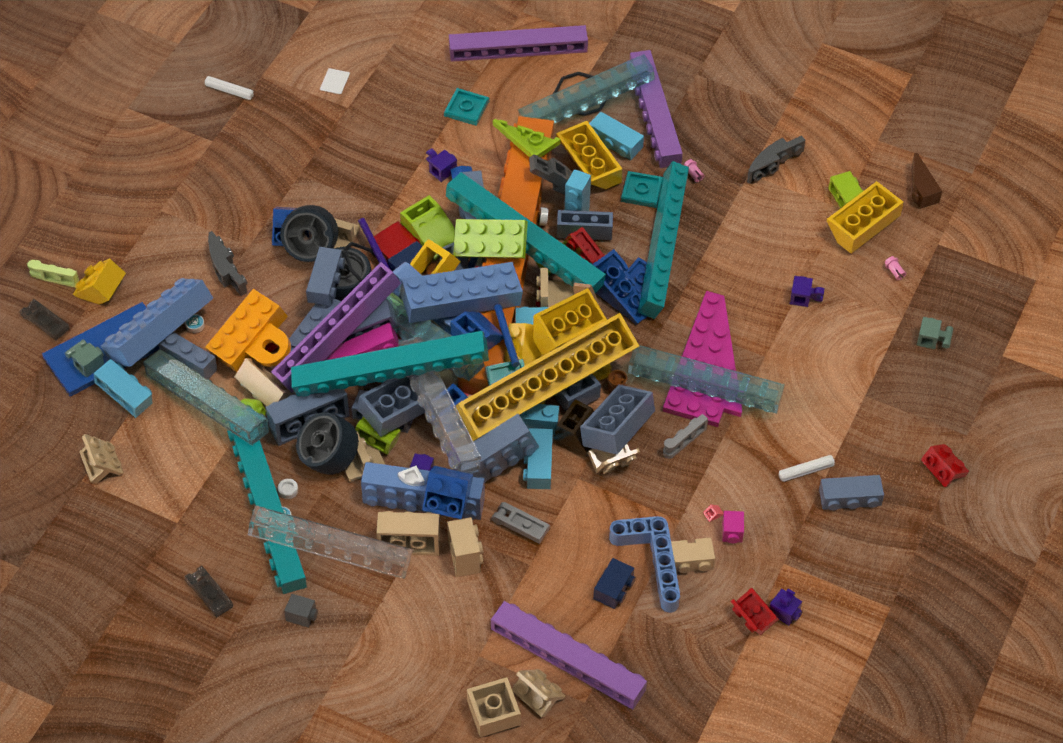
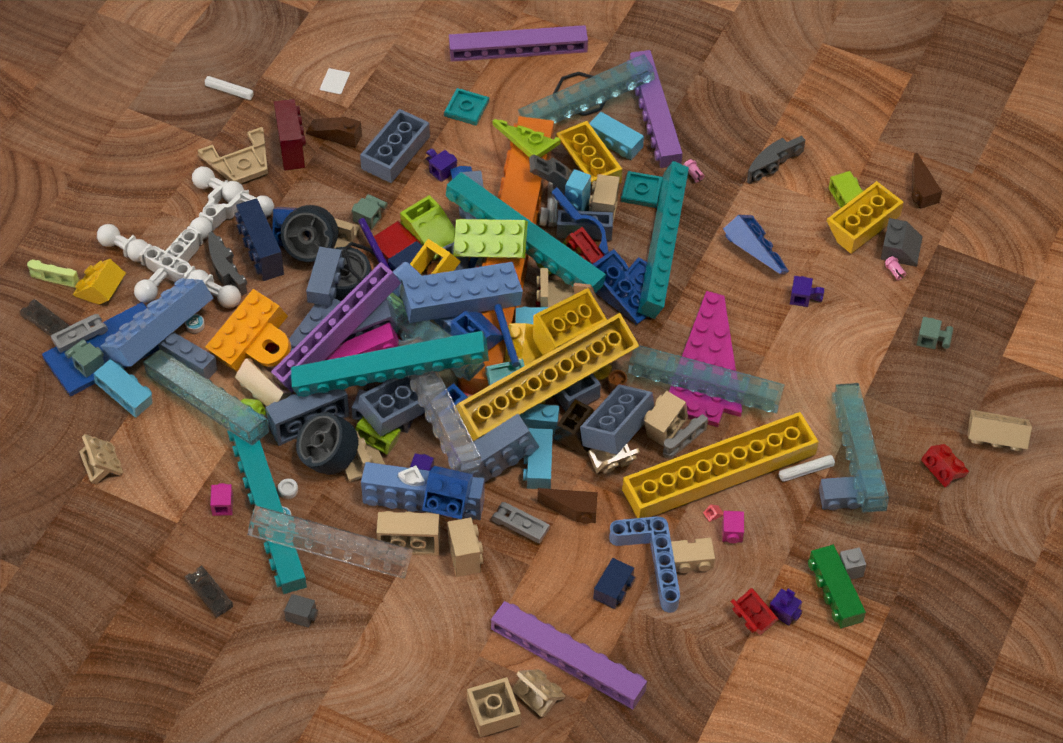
none -> light grey plate [51,314,108,353]
none -> white piece [97,166,274,308]
none -> tan wing [198,127,268,184]
none -> dark pink brick [210,483,233,516]
none -> dark blue brick [234,198,284,281]
none -> dark red wedge [274,99,306,171]
none -> reddish brown slope [306,117,362,148]
none -> sand green brick [352,194,388,230]
none -> sand blue brick [360,109,430,183]
none -> reddish brown slope [537,488,598,524]
none -> white axle [547,182,557,227]
none -> blue piece [552,187,609,255]
none -> tan brick [589,174,620,224]
none -> yellow brick [622,412,819,518]
none -> tan brick [644,390,688,446]
none -> wedge [723,215,789,274]
none -> green brick [808,544,866,629]
none -> clear light blue brick [832,383,889,512]
none -> light grey brick [839,547,866,580]
none -> dark grey slope [881,218,923,267]
none -> tan slope [967,410,1032,451]

